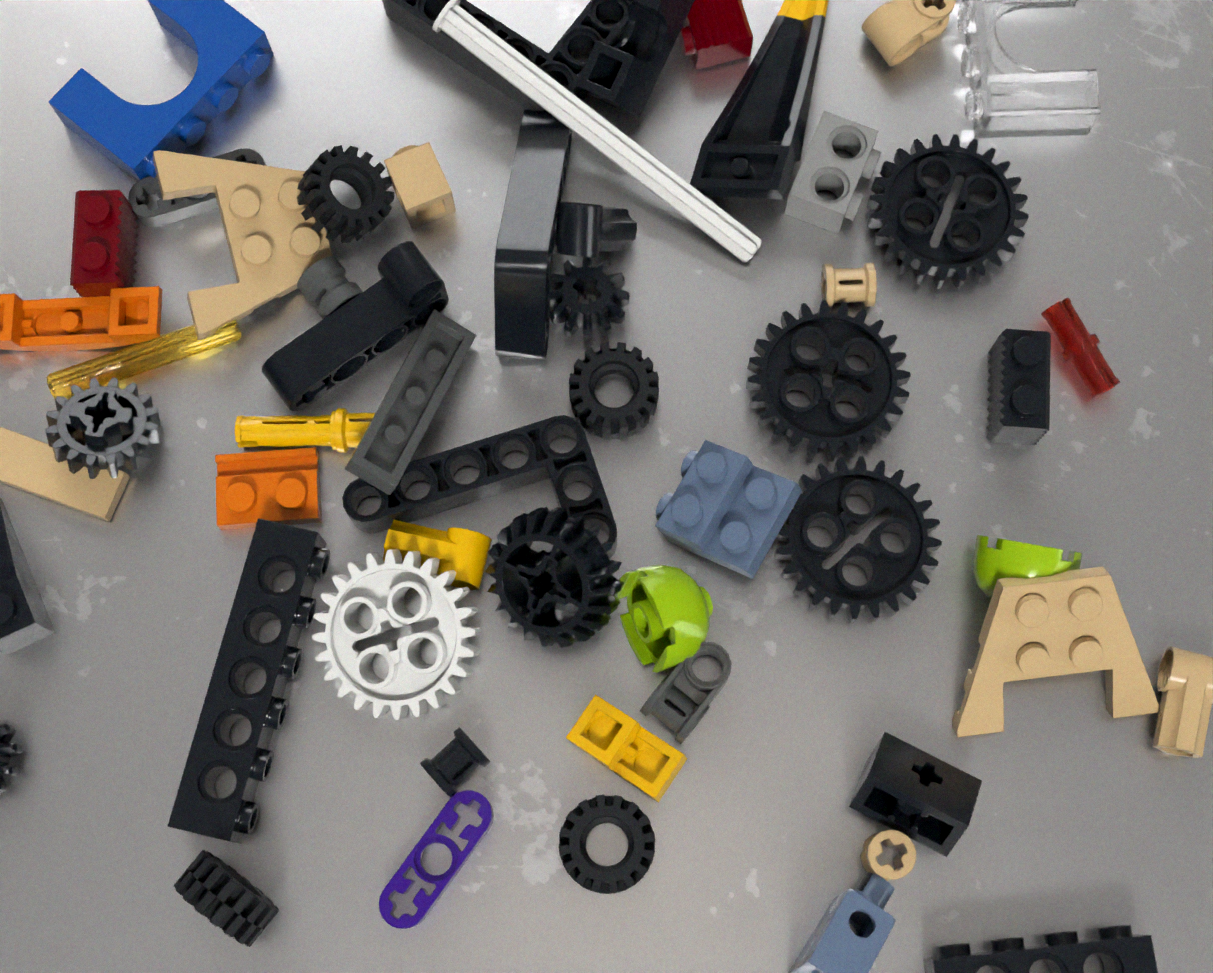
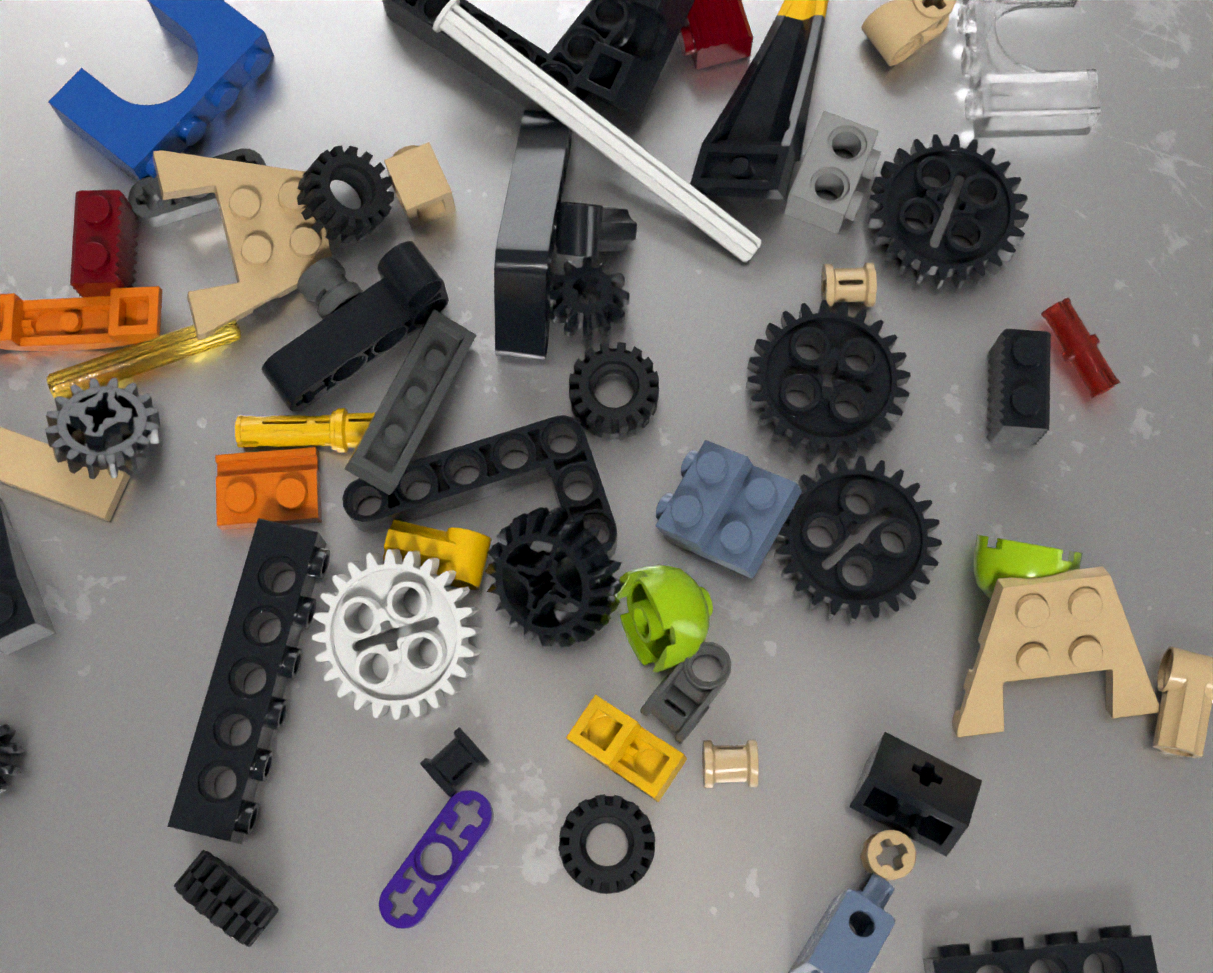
none -> tan bush [702,740,759,788]

